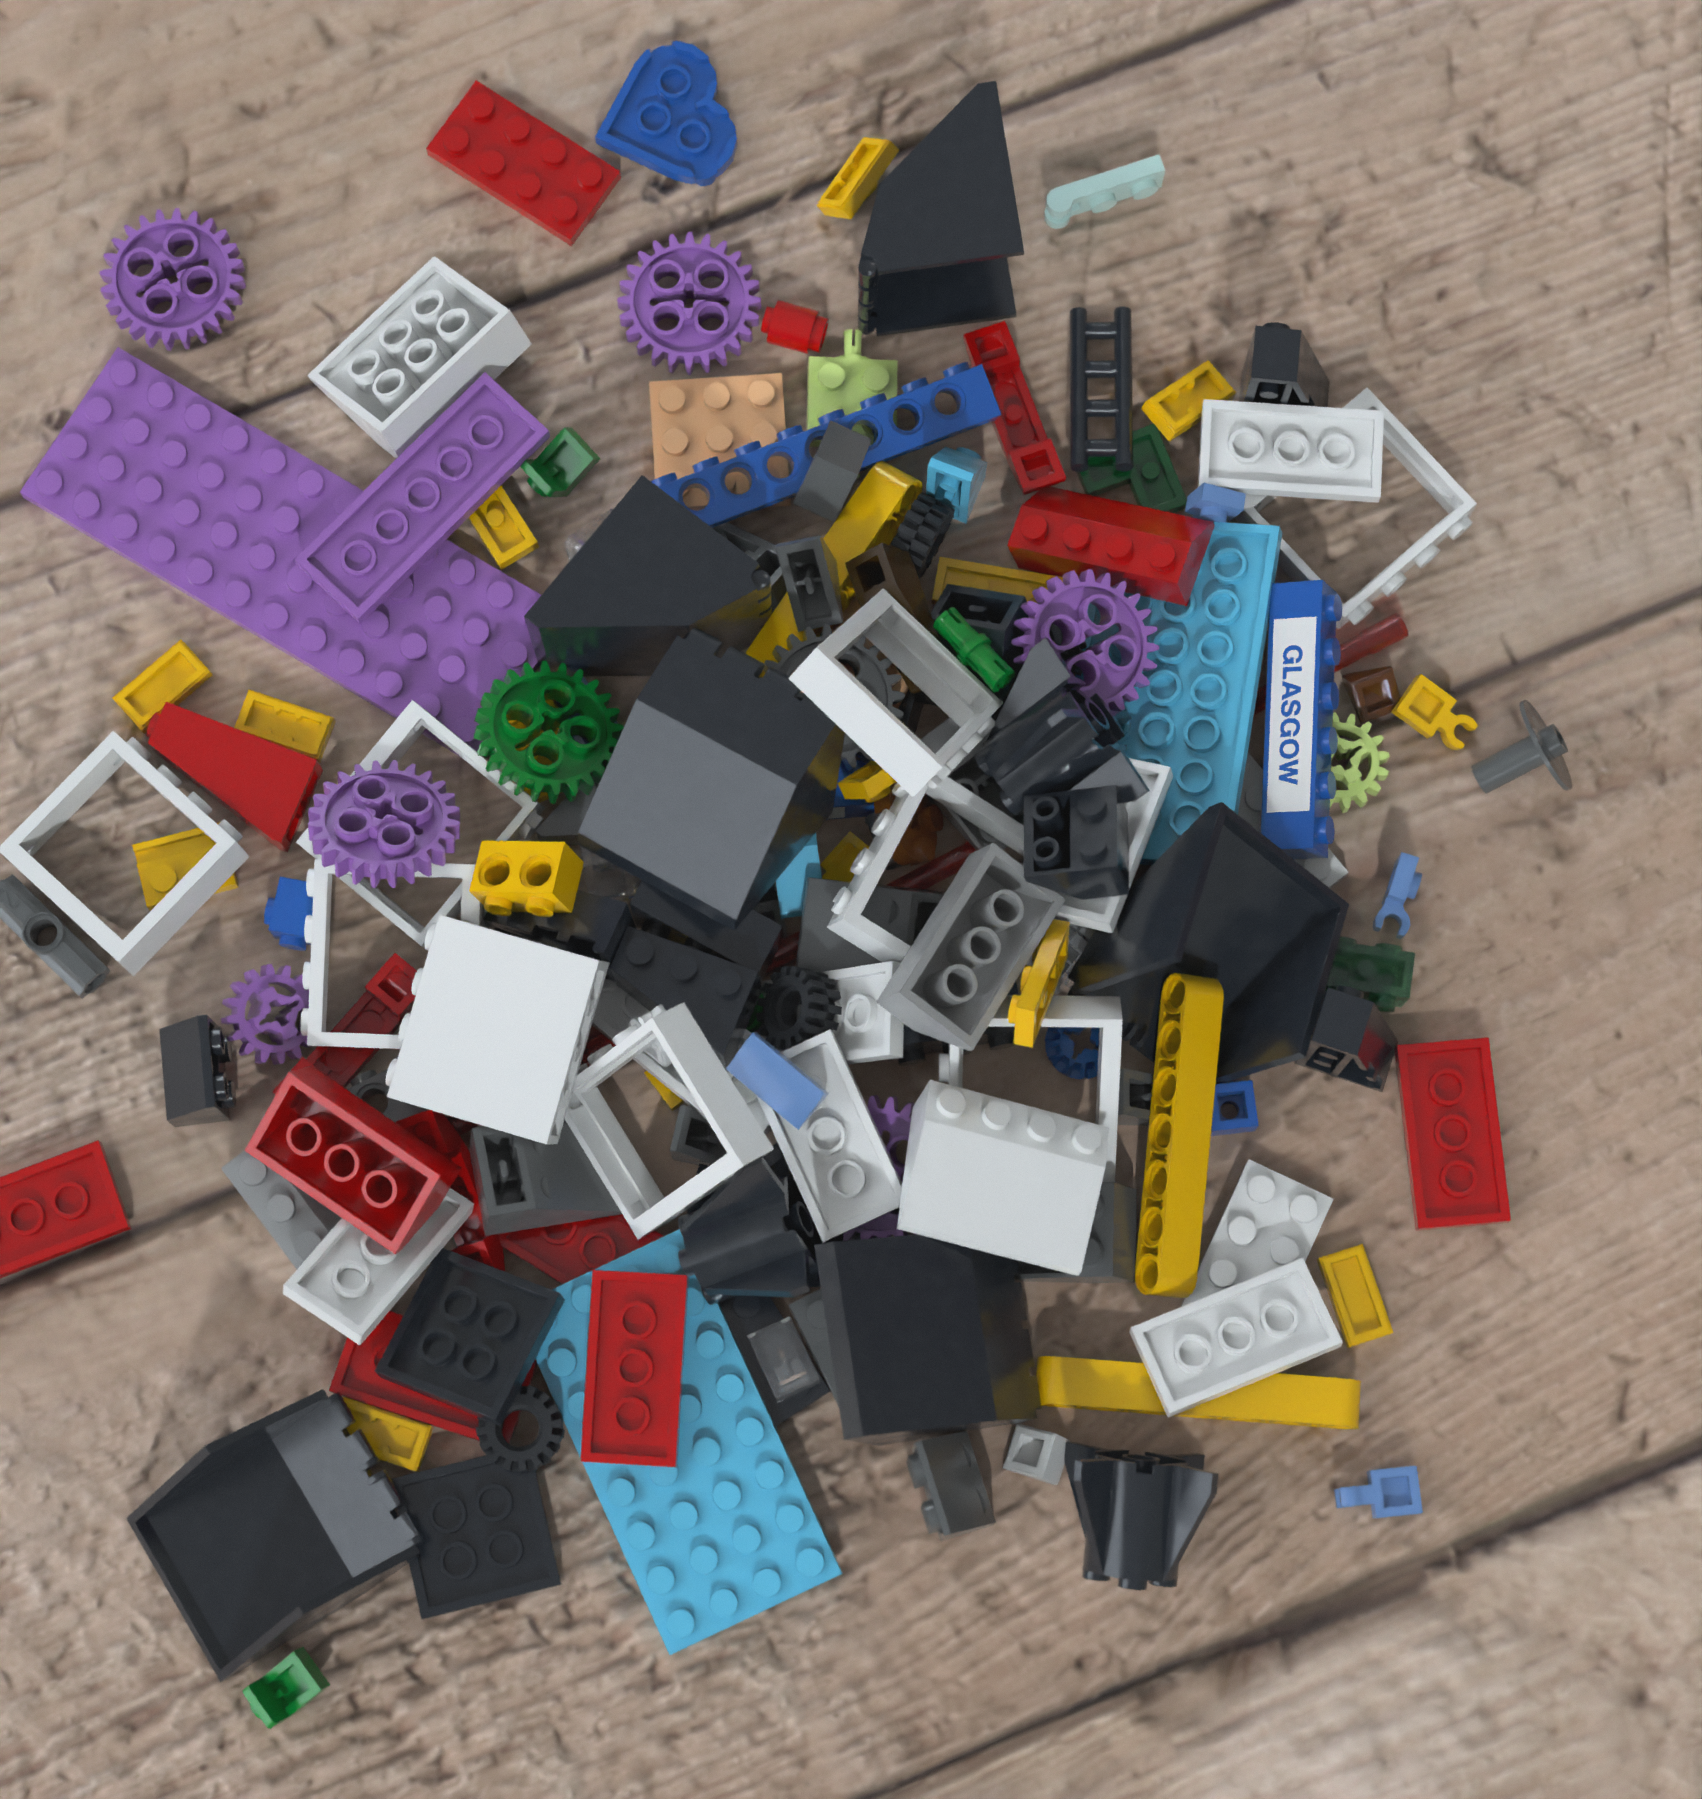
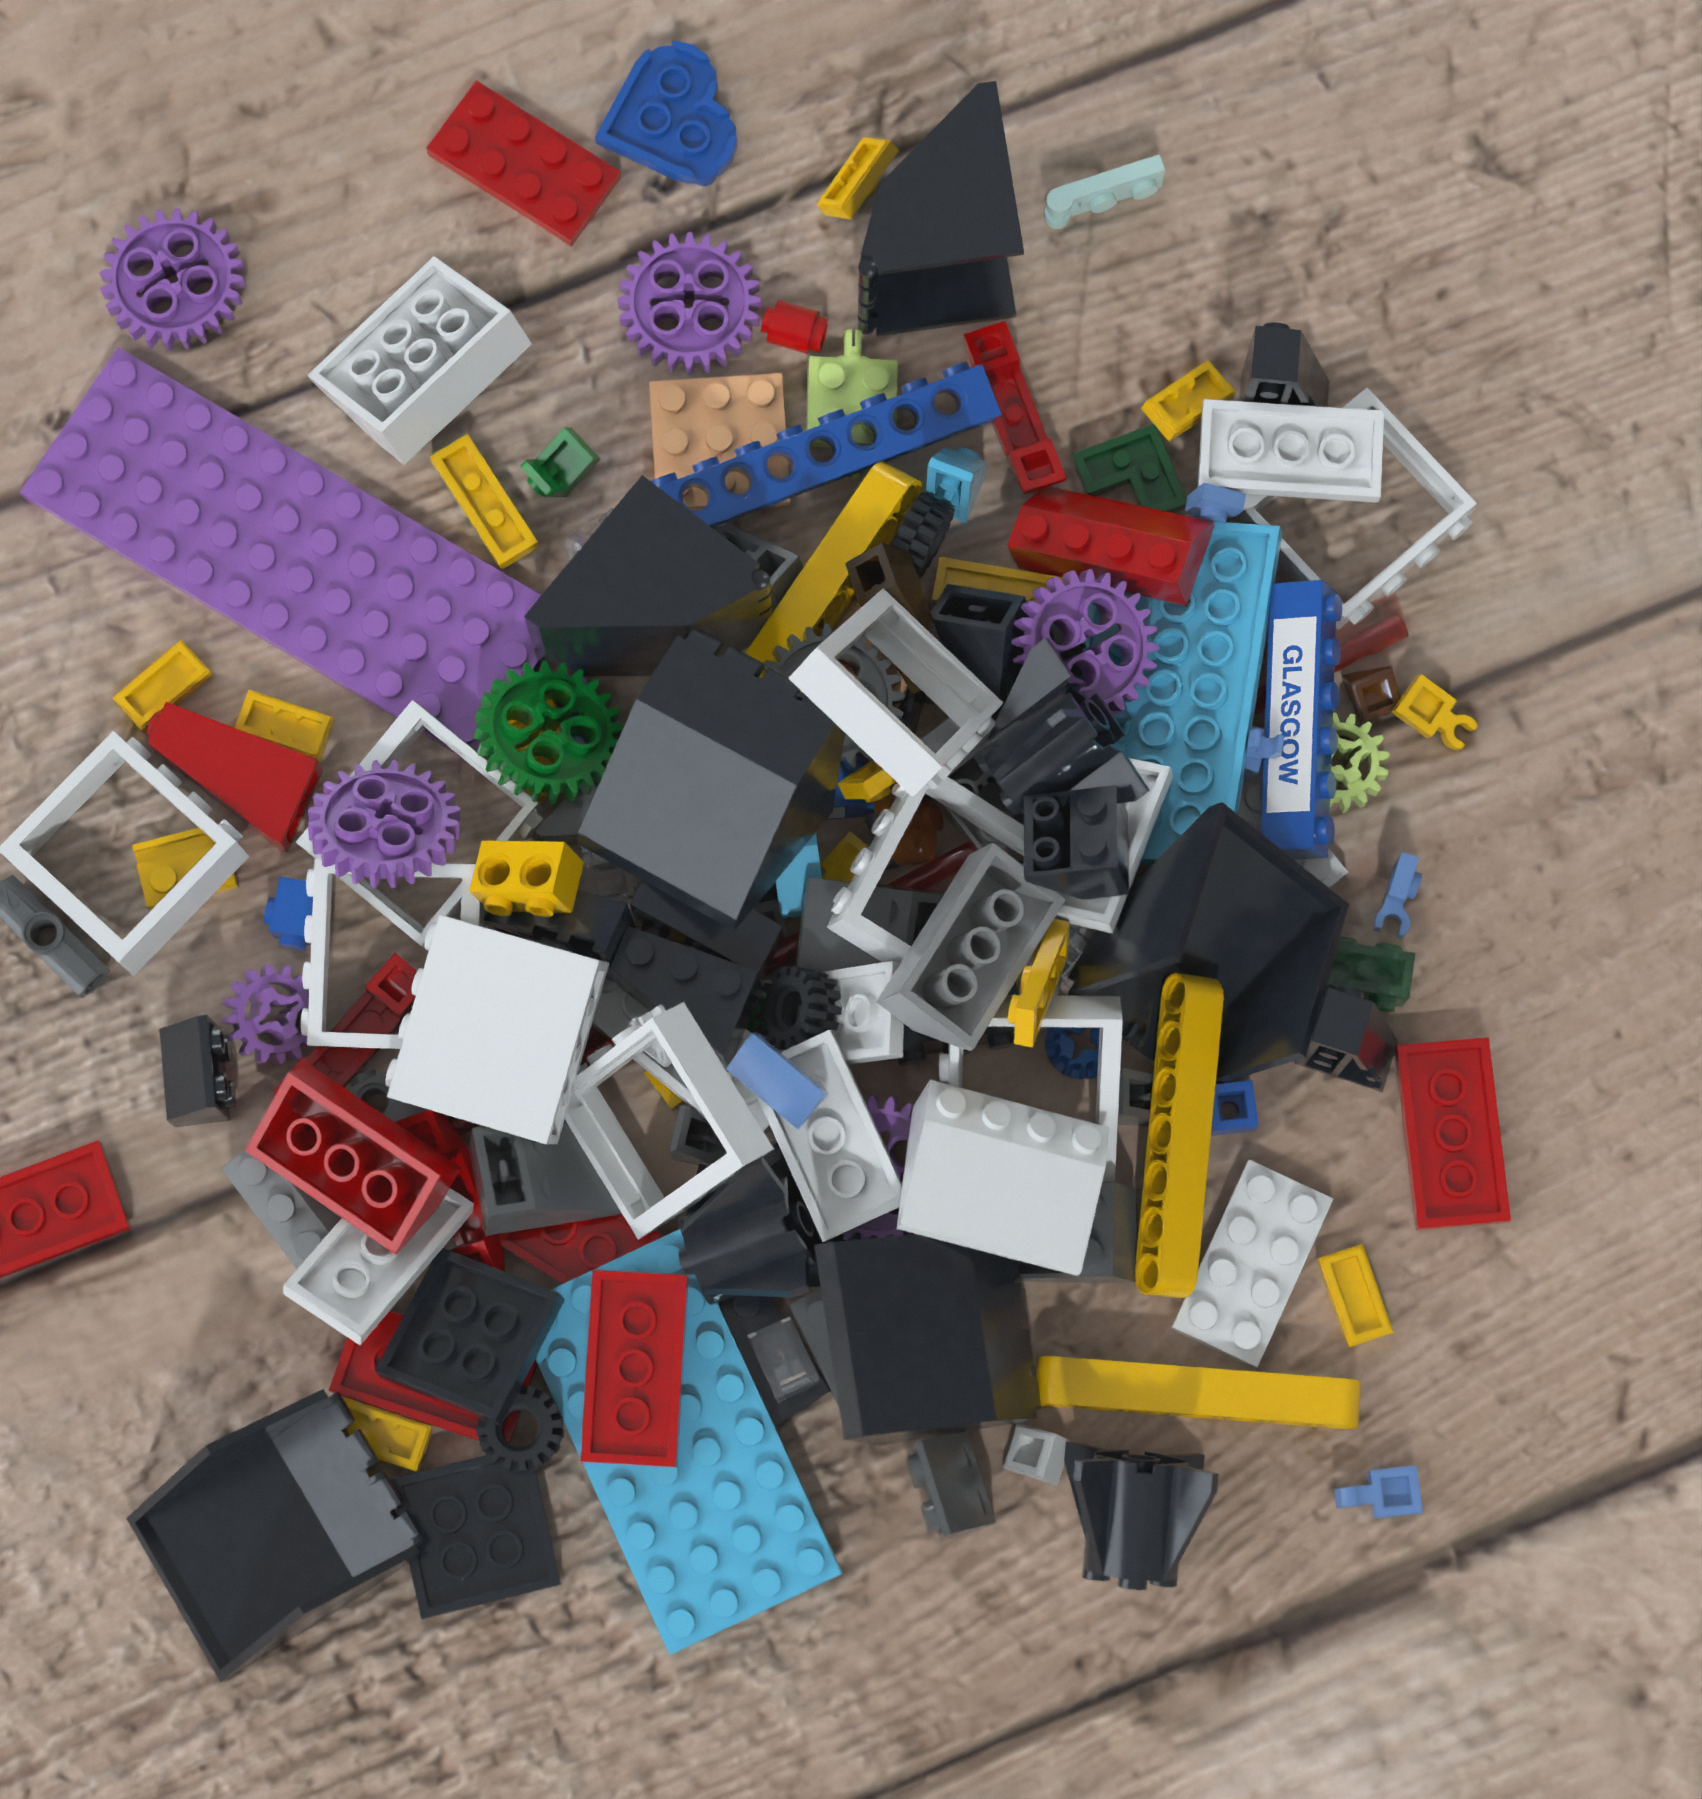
green bracket [242,1646,330,1729] -> none
medium lavender plate [294,372,550,624] -> none
dark grey slope [775,535,843,632] -> none
dark grey slope [793,420,872,522] -> none
green pin [933,607,1015,692] -> none
black bar [1070,306,1133,472] -> none
white plate [1129,1258,1343,1418] -> none
dark grey piece [1471,700,1572,794] -> none
none -> medium blue plate [1243,726,1284,784]

